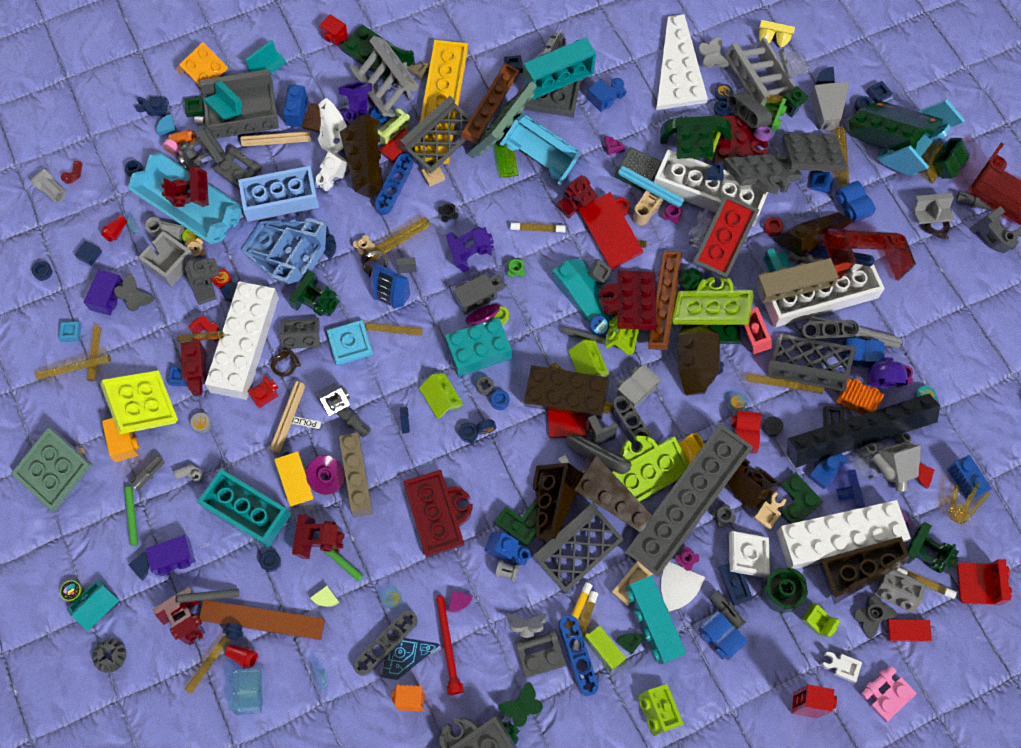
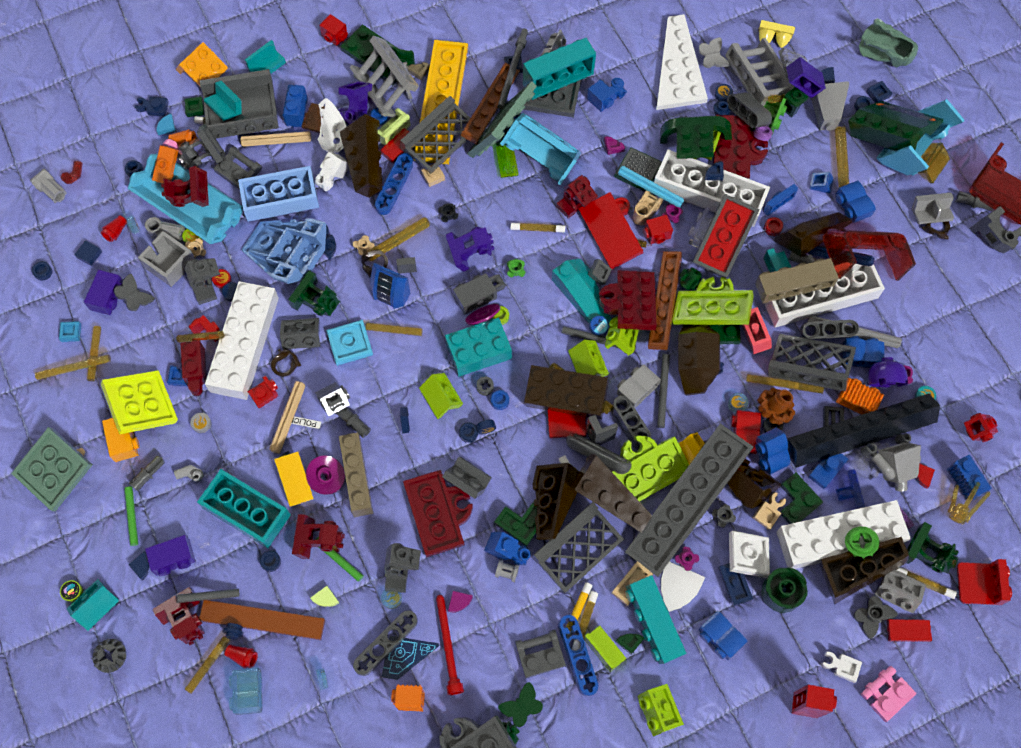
light grey animal [507,613,546,638] -> none
dark grey pin [709,590,746,630] -> none
dark grey plate [723,153,802,194] -> none
dark grey plate [782,133,847,172] -> none
lime bracket [802,603,840,637] -> none
dark green brick [933,138,970,179] -> none
none -> orange plate [152,145,179,183]
none -> dark grey tile [384,543,421,593]
none -> dark grey bracket [442,457,491,499]
none -> dark grey bar [497,28,528,109]
none -> red brick [643,215,673,244]
none -> dark grey bar [657,354,670,428]
none -> blue brick [755,427,790,475]
none -> dark orange plant [757,388,795,425]
none -> blue plate [763,184,798,216]
none -> dark purple brick [786,57,826,98]
none -> bright green gear [845,526,879,559]
none -> sand green hair [859,18,918,68]
none -> red brick [964,413,998,442]

